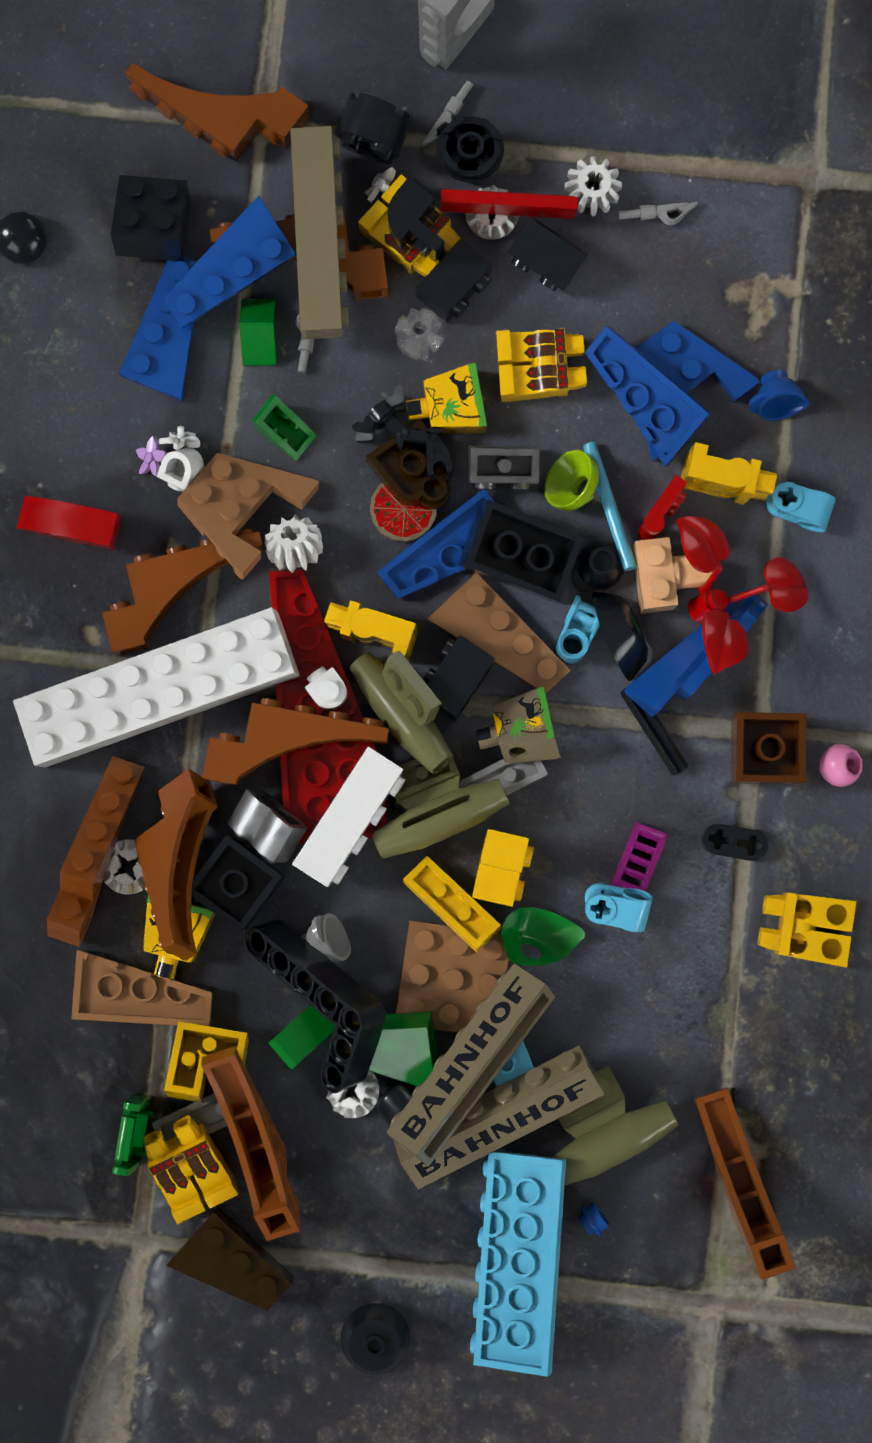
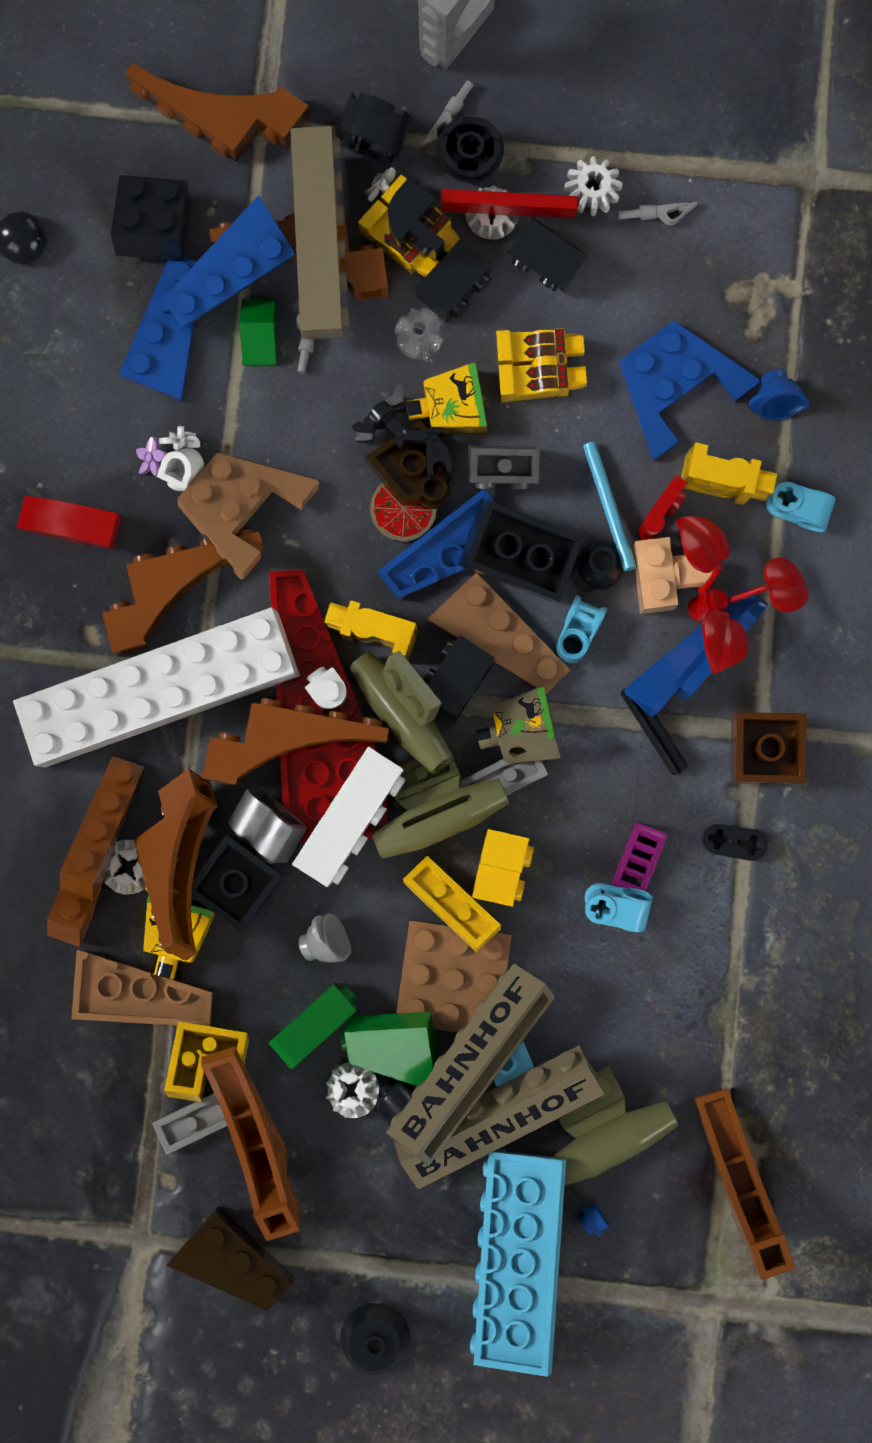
green container [112,1094,156,1176] -> none
yellow hips [144,1115,238,1225] -> none
black beam [244,920,386,1093] -> none
green slope [251,394,317,461] -> none
white gear [264,514,323,574] -> none
green piece [501,907,585,966] -> none
lime piece [544,450,599,511] -> none
blue wing [585,326,712,467] -> none
black piece [592,592,649,681] -> none
yellow hips [757,893,856,968] -> none
bright pink piece [819,744,862,787] -> none

